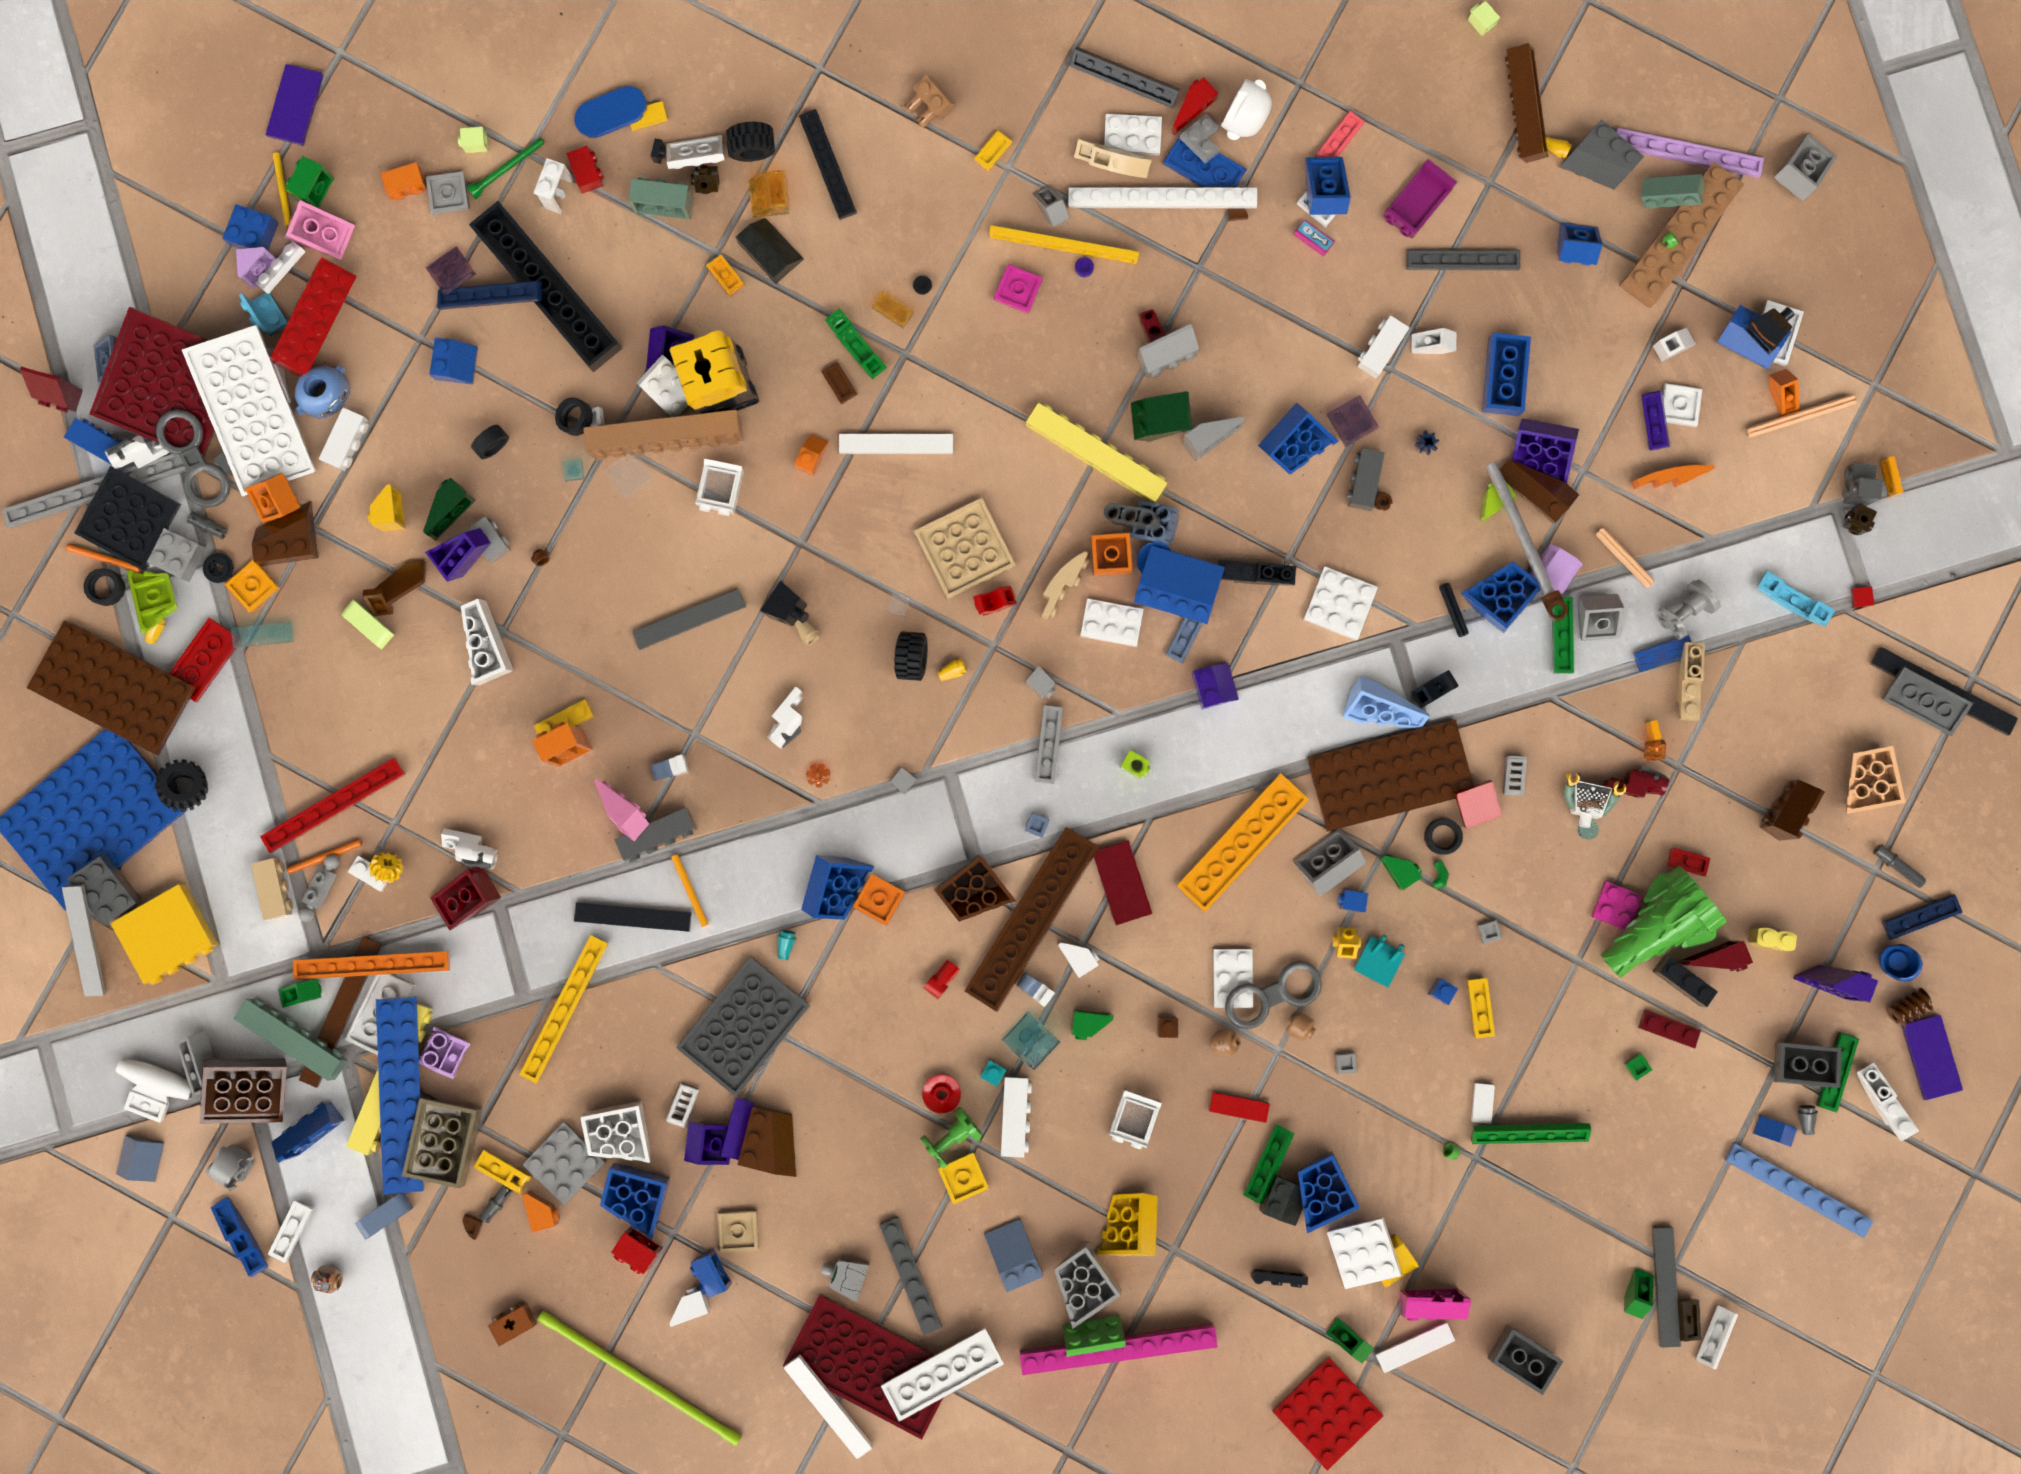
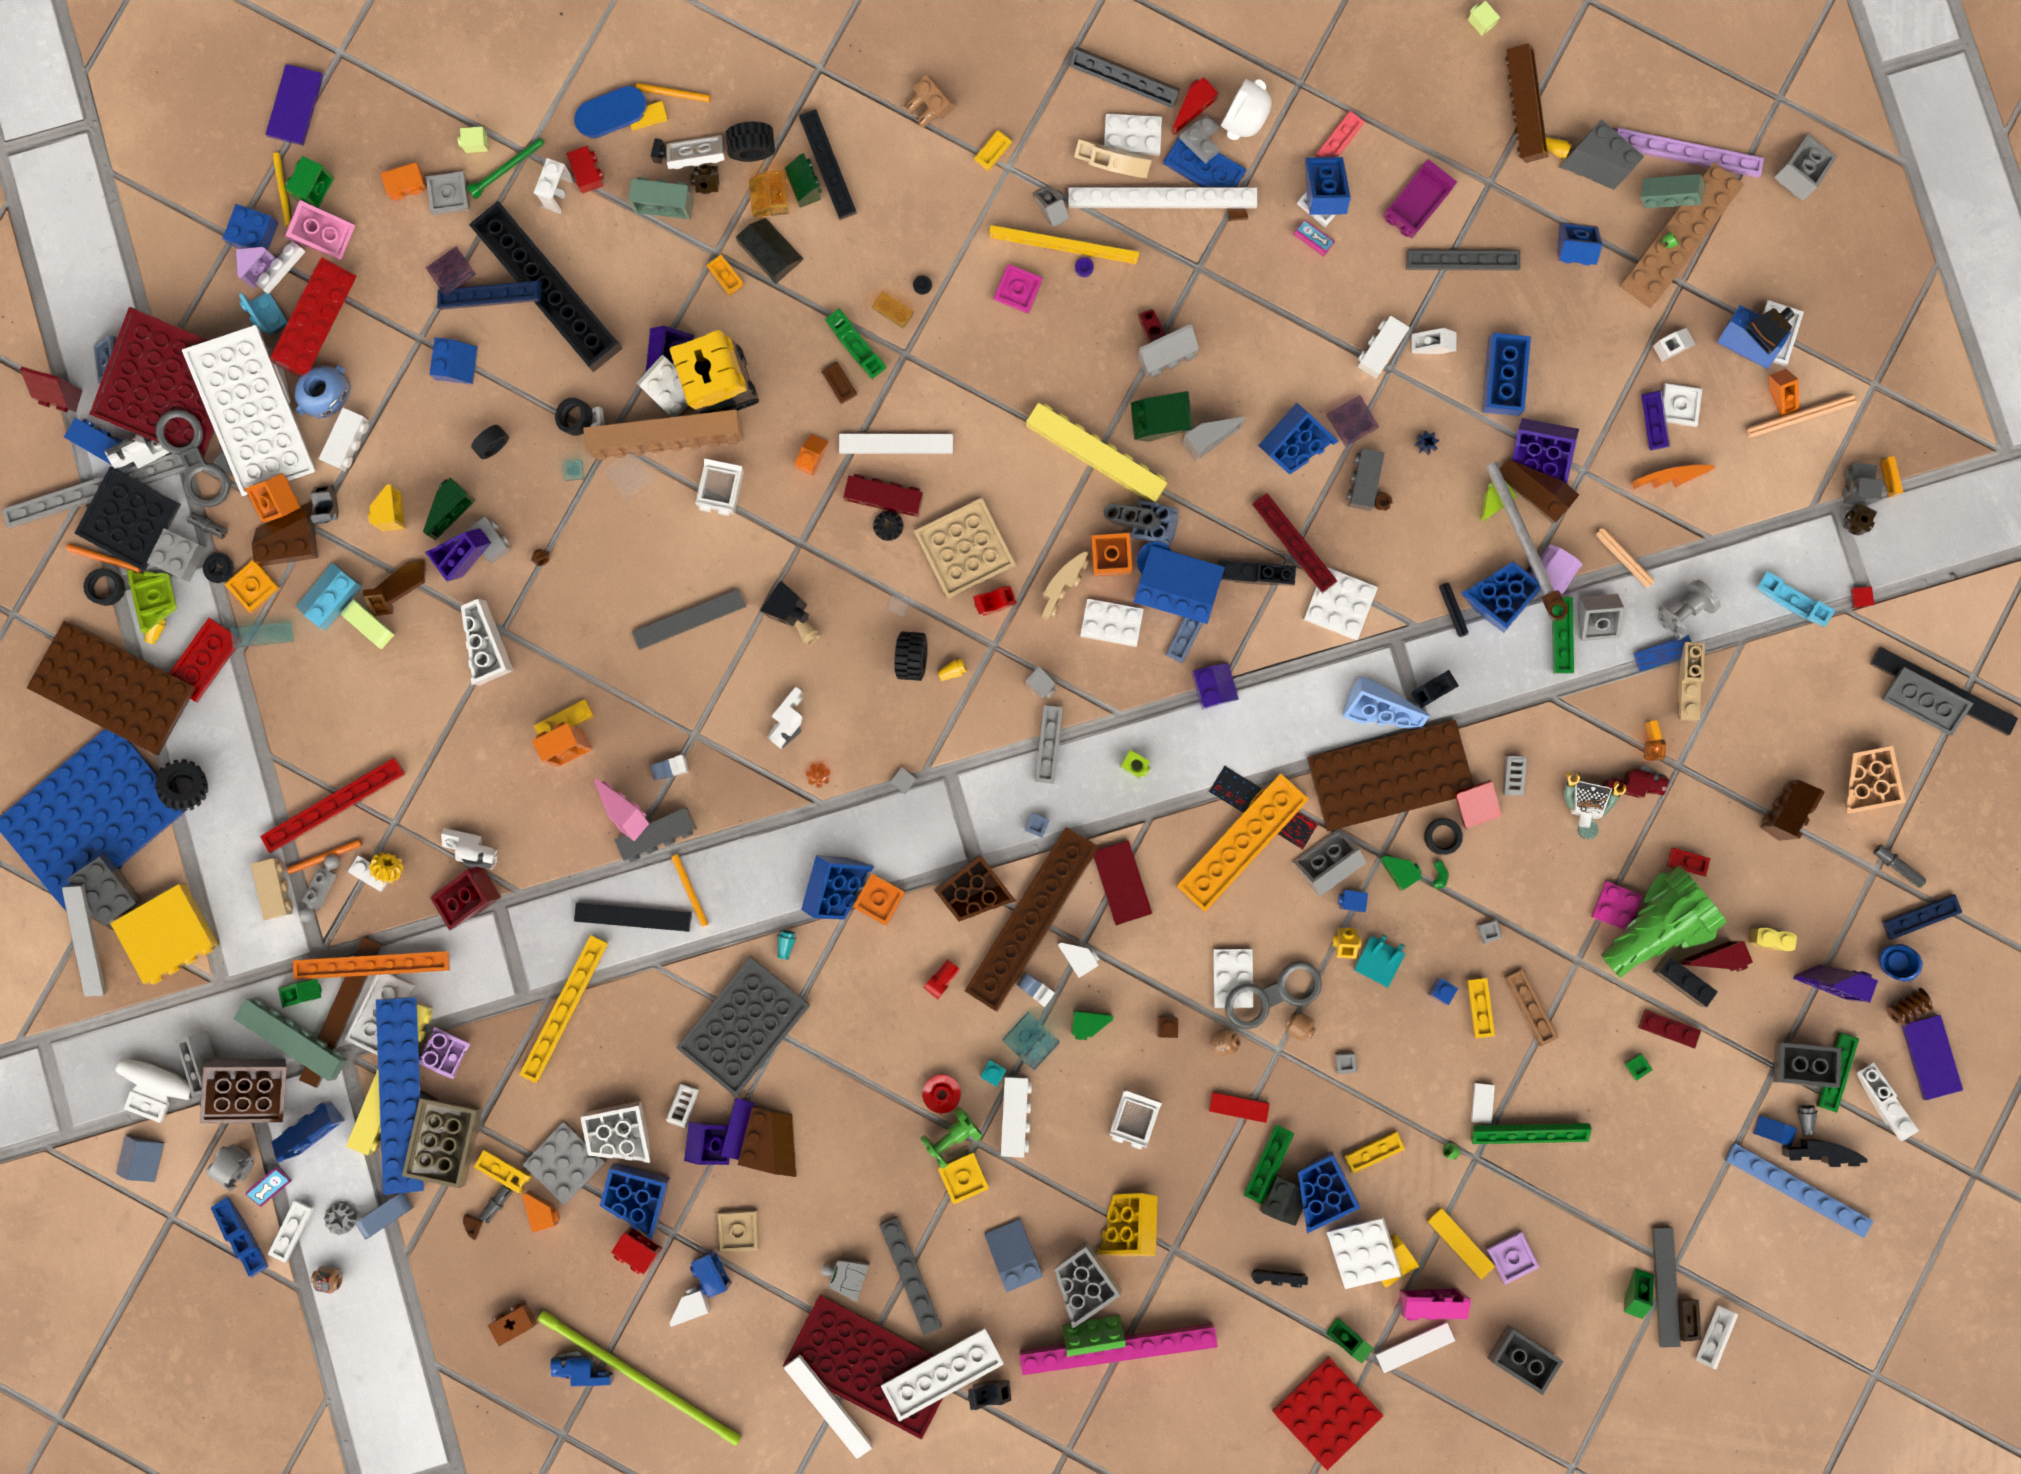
none -> slope [245,1166,291,1207]
none -> medium azure slope [296,562,362,630]
none -> black brick [310,484,339,524]
none -> light grey gear [324,1203,356,1235]
none -> blue plate [550,1351,613,1386]
none -> light orange bar [635,83,711,102]
none -> dark green slope [785,153,822,208]
none -> dark red brick [843,474,923,517]
none -> black gear [873,510,904,541]
none -> black brick [968,1380,1012,1410]
none -> black sticker [1209,766,1318,850]
none -> dark red plate [1252,493,1338,594]
none -> yellow tile [1343,1131,1405,1174]
none -> yellow tile [1426,1207,1495,1280]
none -> lavender tile [1486,1231,1539,1285]
none -> medium nougat tile [1504,968,1559,1046]
none -> black slope [1782,1139,1868,1167]

